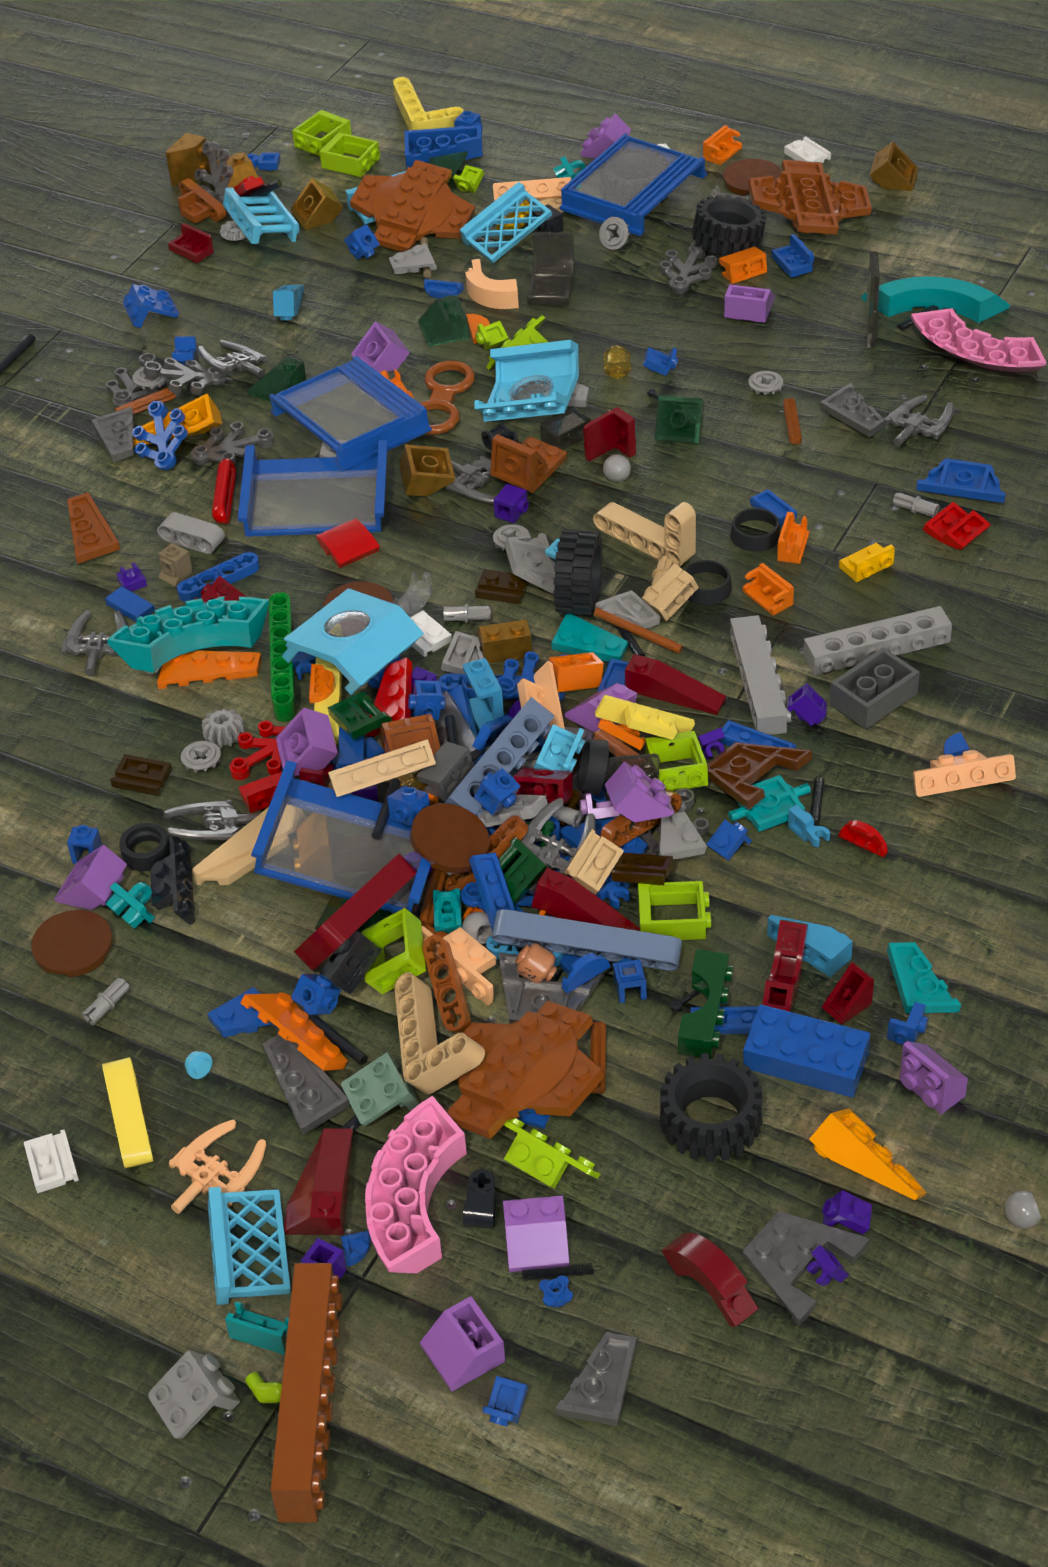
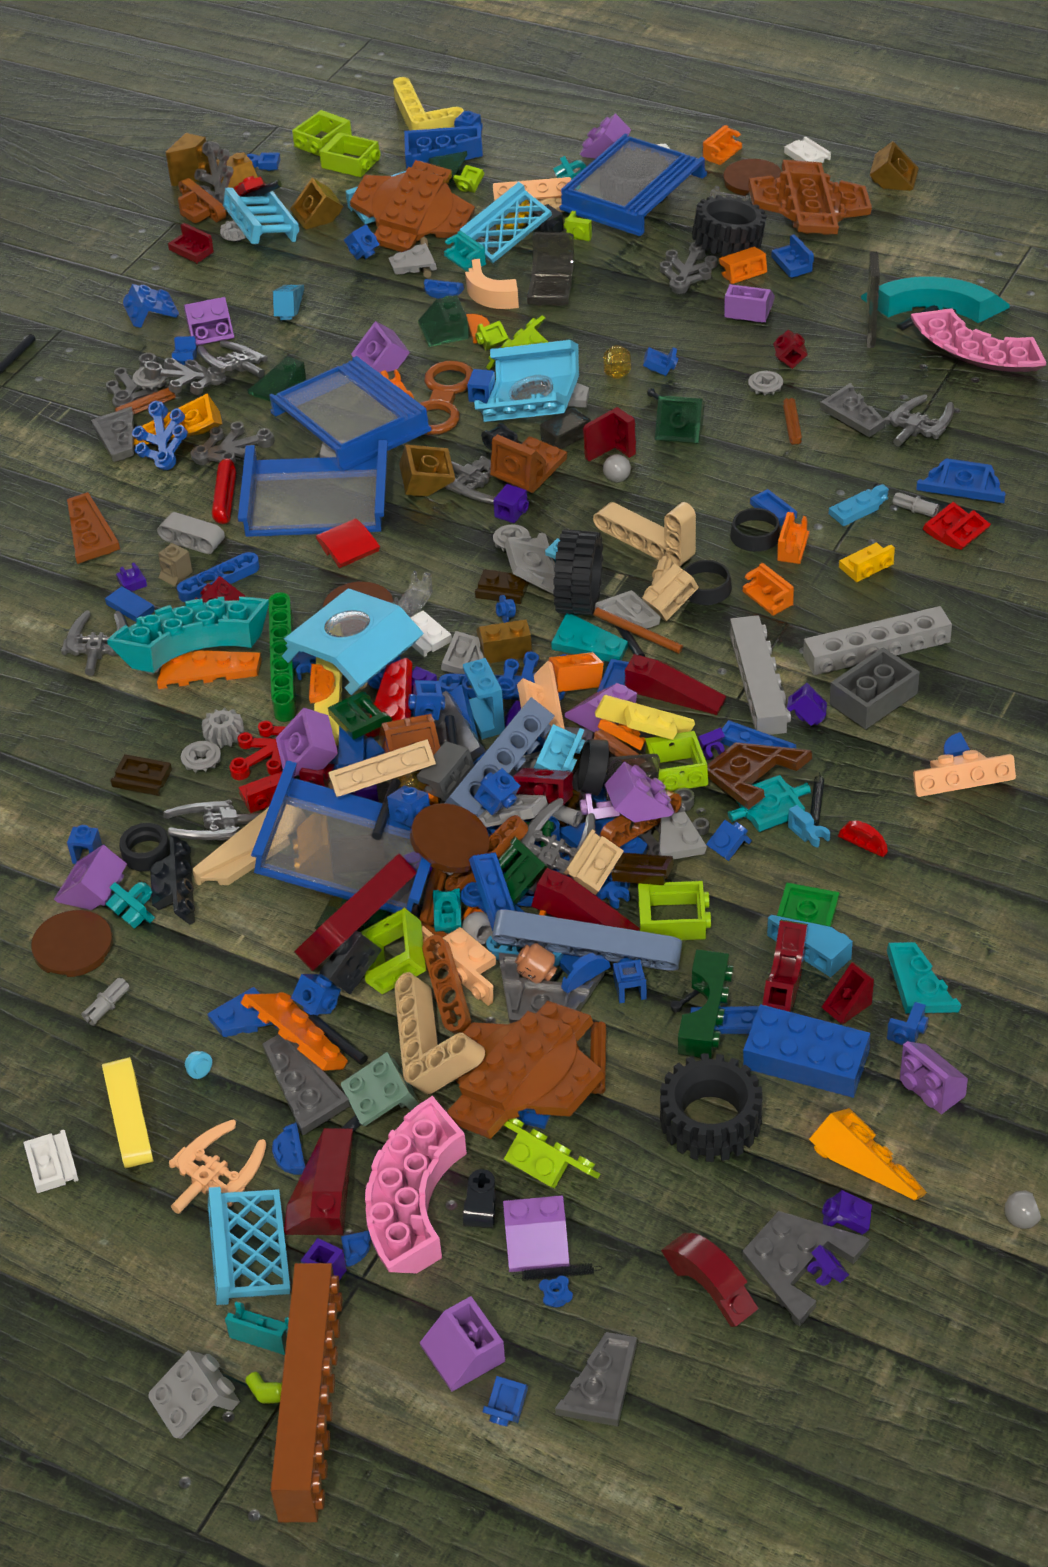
light grey axle [444,604,491,623] -> none
blue tile [472,715,513,751] -> none
light grey gear [599,217,630,250] -> none
none -> medium lavender slope [184,297,234,346]
none -> blue tile [272,1123,305,1175]
none -> teal hinge [444,230,486,272]
none -> blue brick [467,369,495,403]
none -> blue plate [496,595,516,623]
none -> lime bracket [564,211,592,241]
none -> dark red brick [773,329,808,369]
none -> green plate [777,883,839,927]
none -> dark azure hinge [829,484,889,526]

